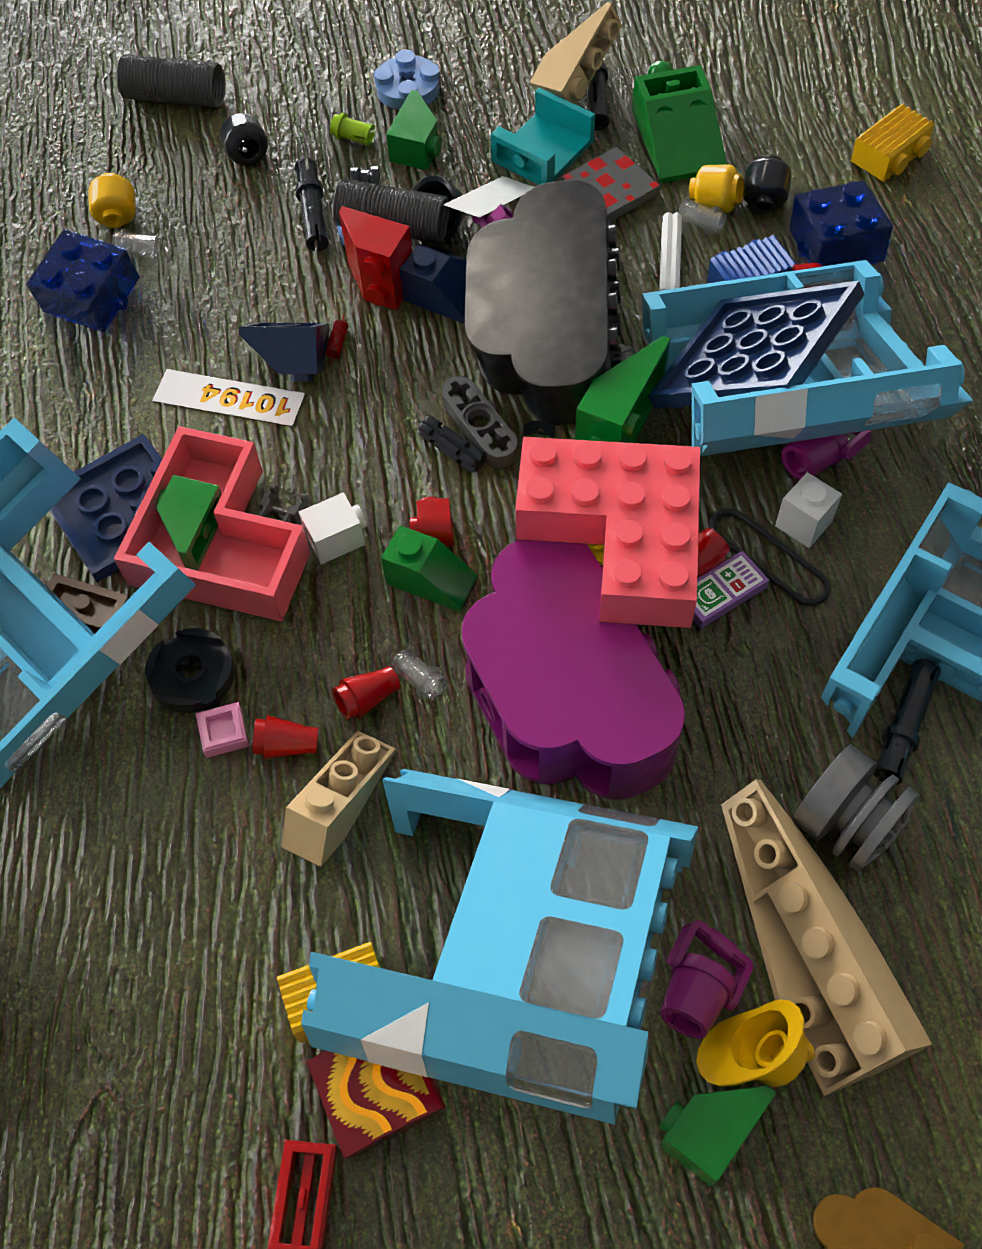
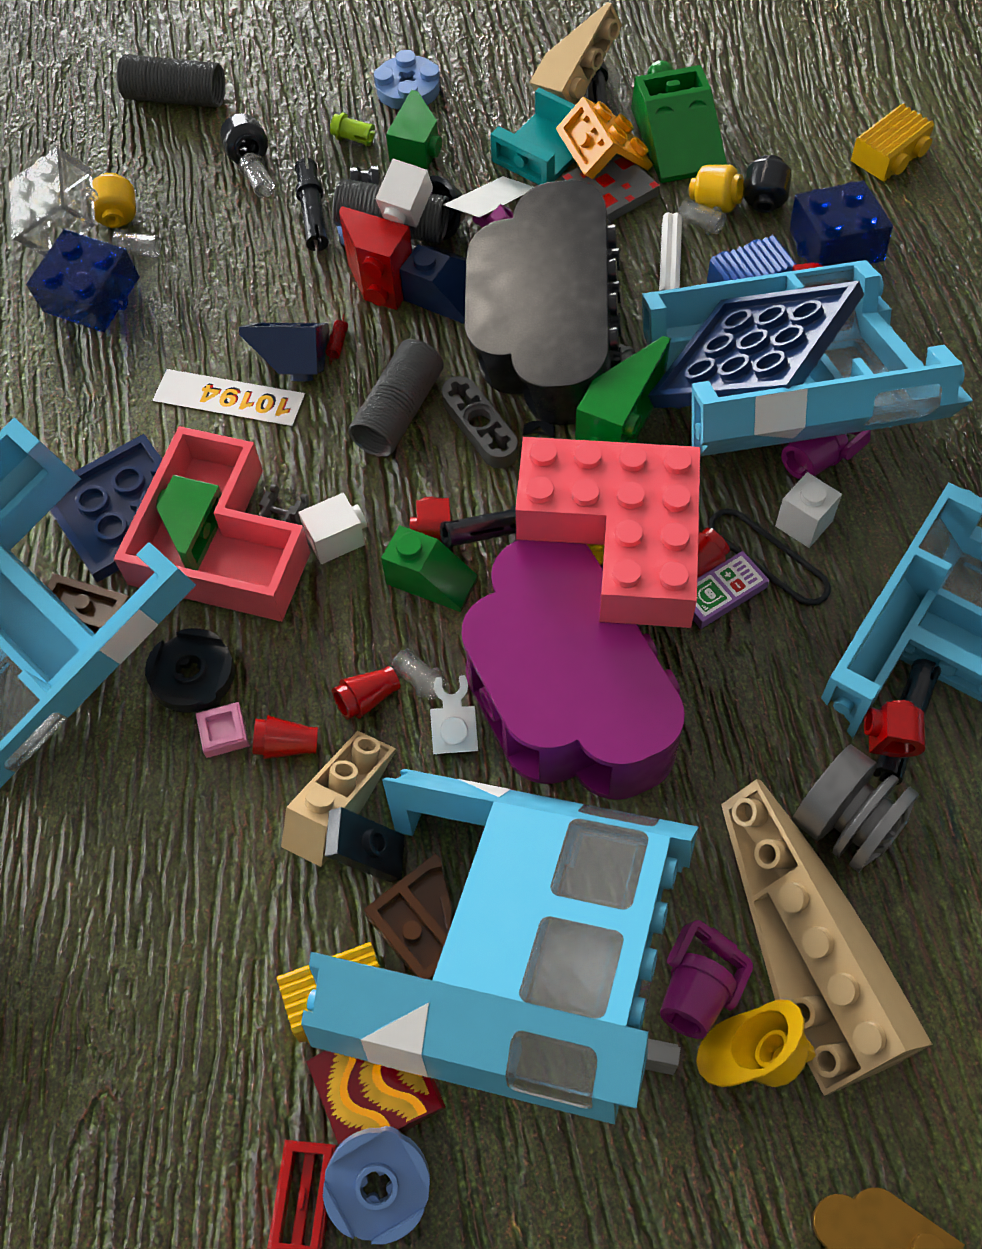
black axle [418,416,485,473] -> none
green slope [659,1086,776,1187] -> none
none -> clear brick [9,147,99,258]
none -> clear pin [239,153,276,198]
none -> medium blue plate [323,1126,430,1245]
none -> black plate [325,807,404,882]
none -> dark grey piece [348,339,444,457]
none -> reddish brown wing [363,853,453,980]
none -> white brick [375,159,433,228]
none -> white plate [430,675,478,754]
none -> black pin [440,504,516,548]
none -> light orange bracket [556,96,653,179]
none -> light grey tile [645,1039,681,1075]
none -> red plate [864,700,925,757]

